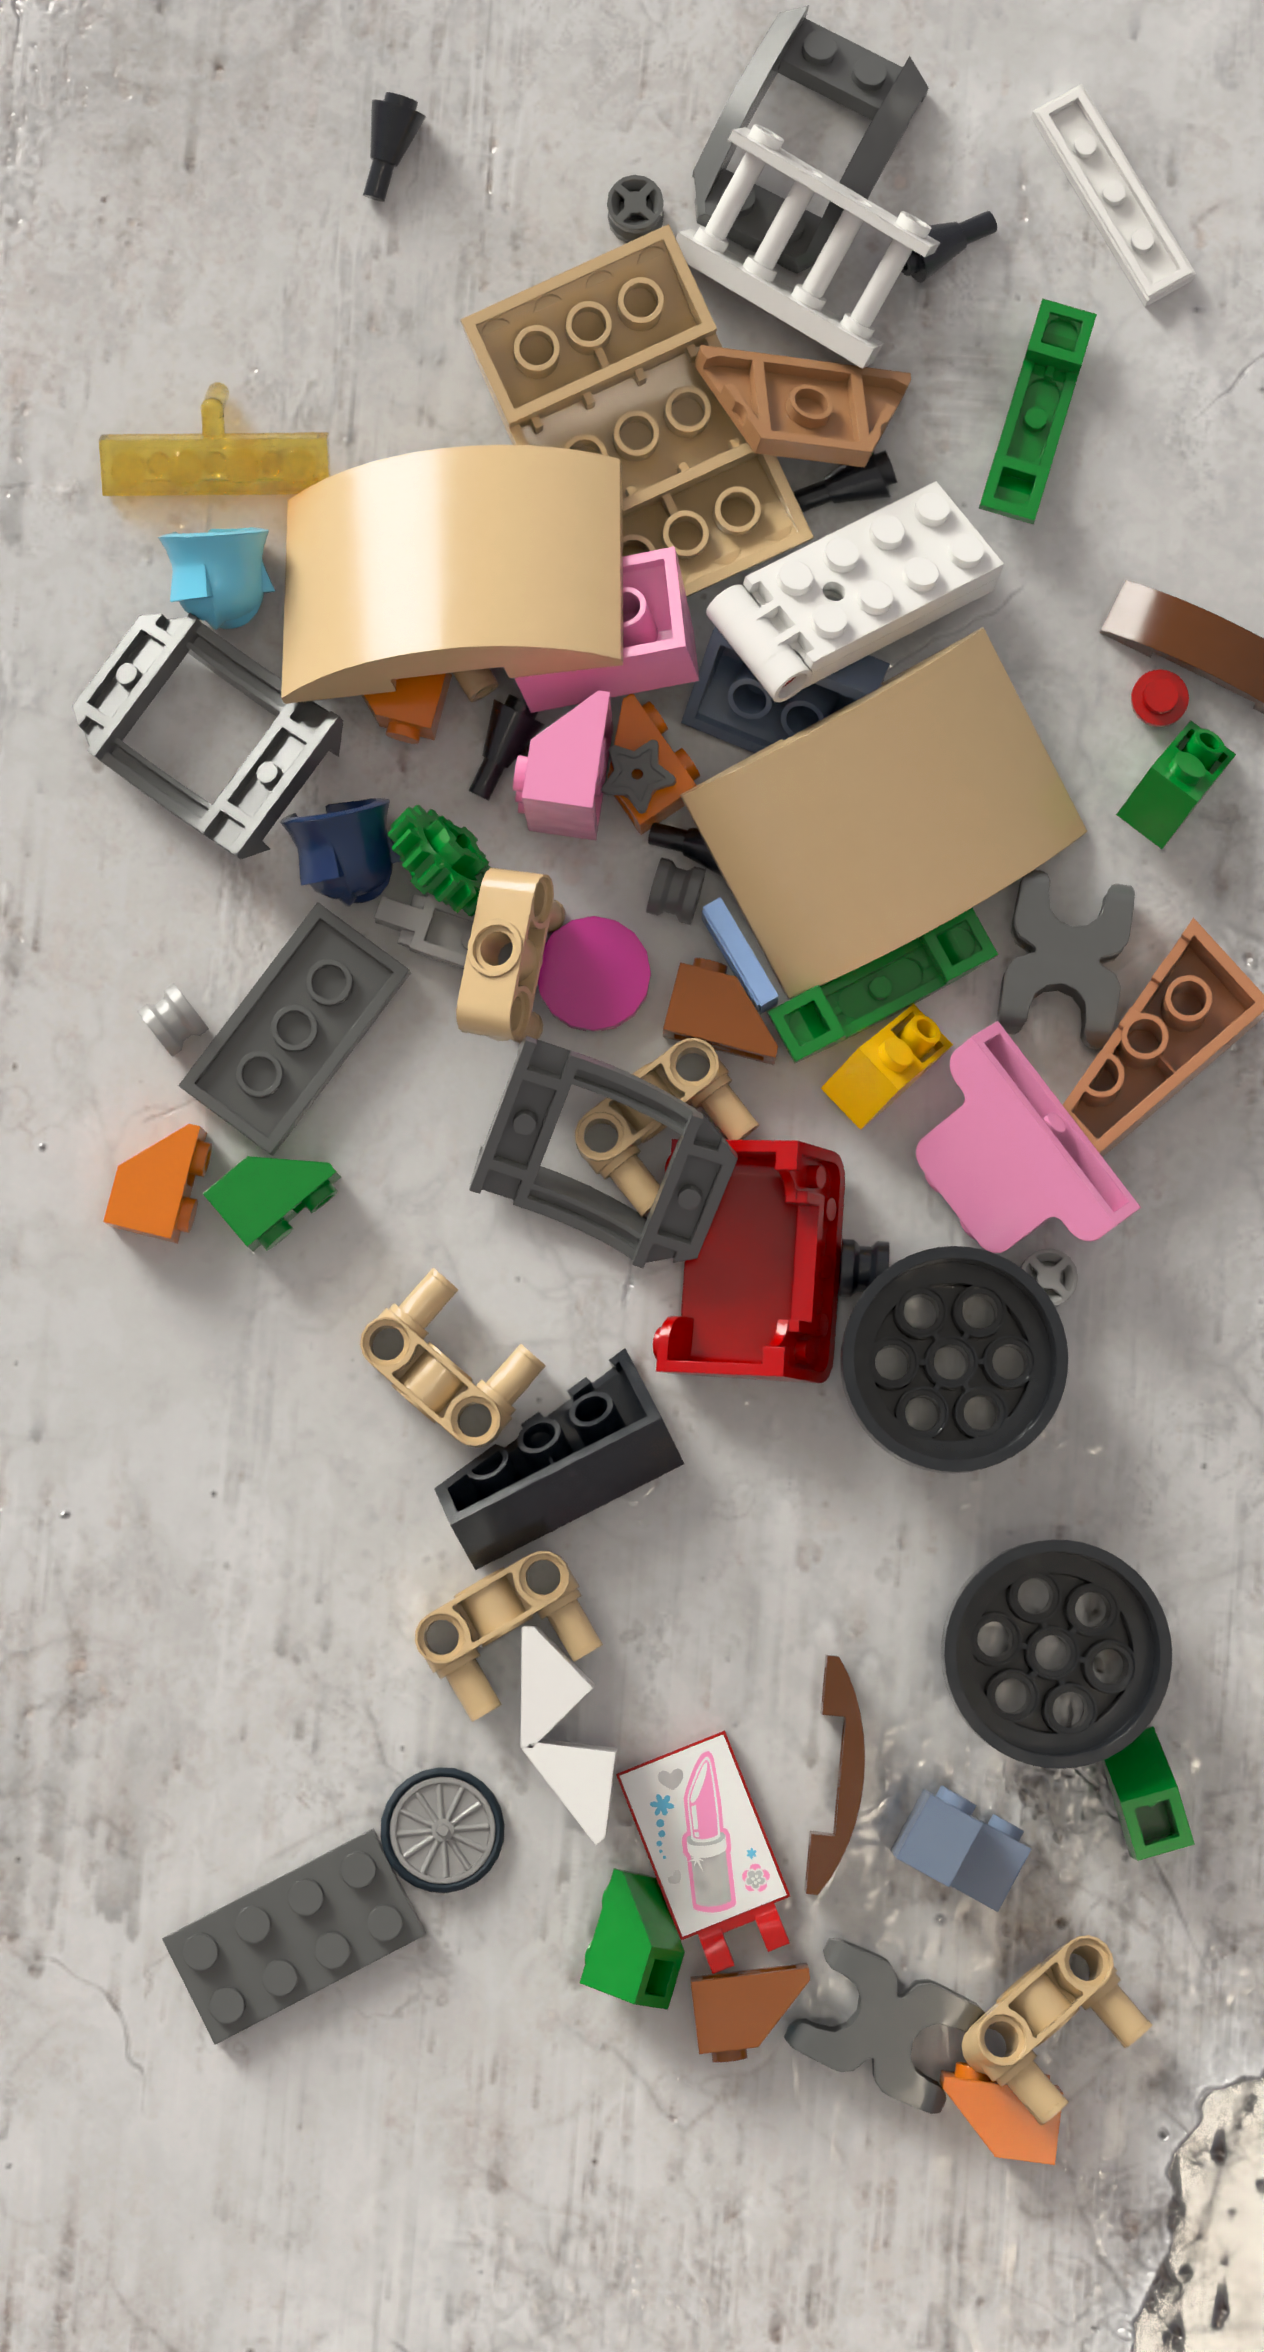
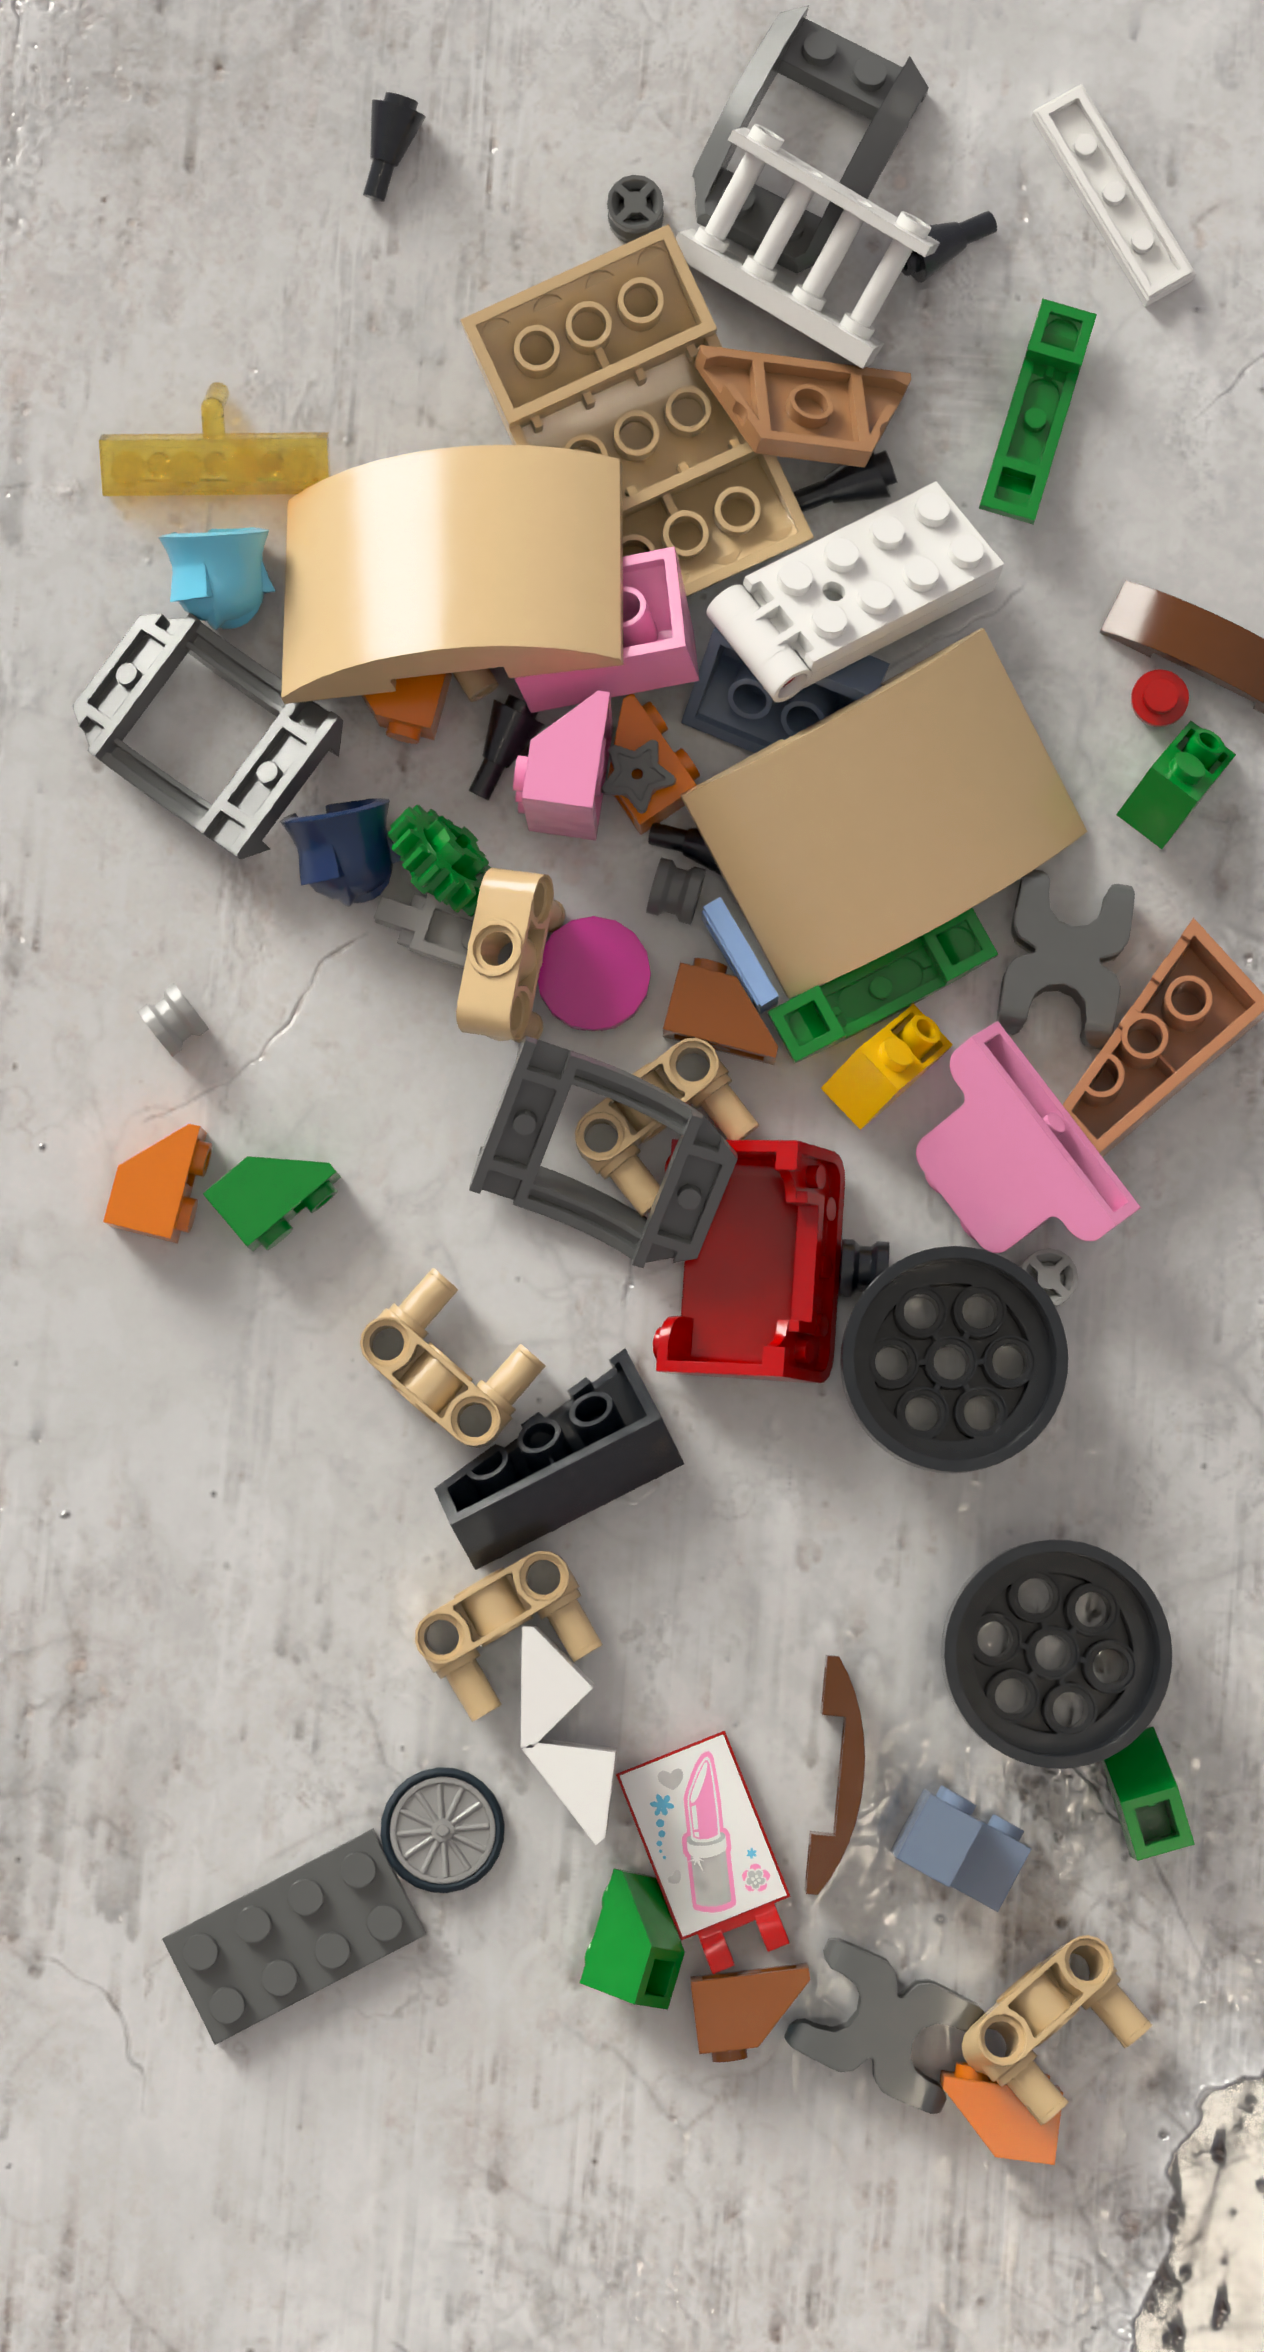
dark grey plate [178,902,411,1156] -> none

